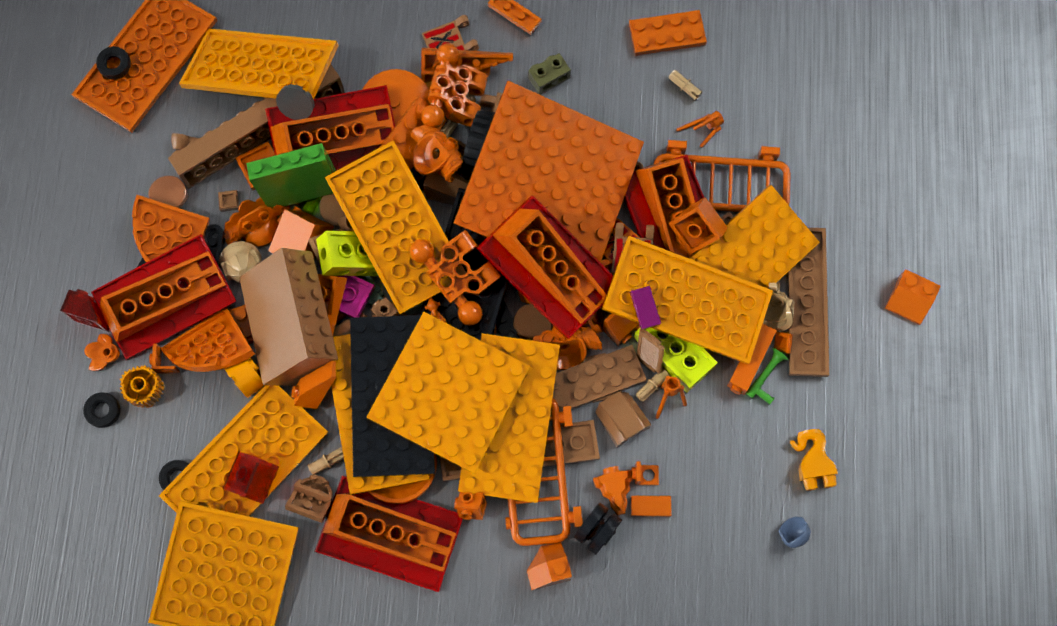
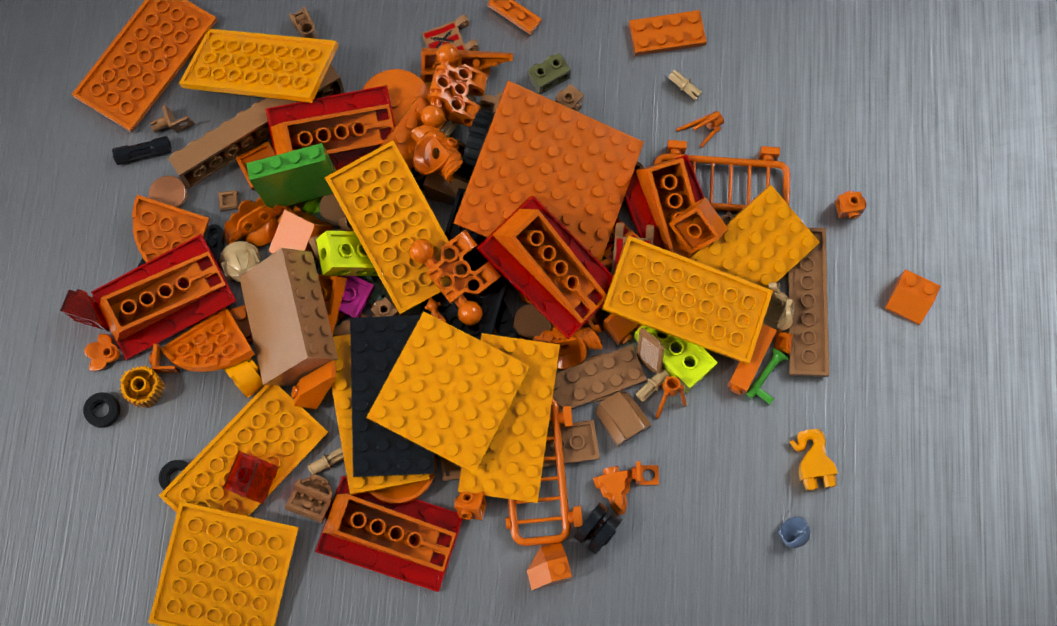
black tyre [96,46,131,80] -> none
medium nougat bar [171,133,199,150] -> none
dark grey tile [276,84,315,120] -> none
magenta tile [630,286,661,330] -> none
orange tile [631,496,671,517] -> none
none -> black axle [112,136,172,165]
none -> medium nougat bracket [150,105,195,133]
none -> medium nougat piece [288,6,318,39]
none -> medium nougat brick [555,84,584,112]
none -> orange brick [835,191,866,219]

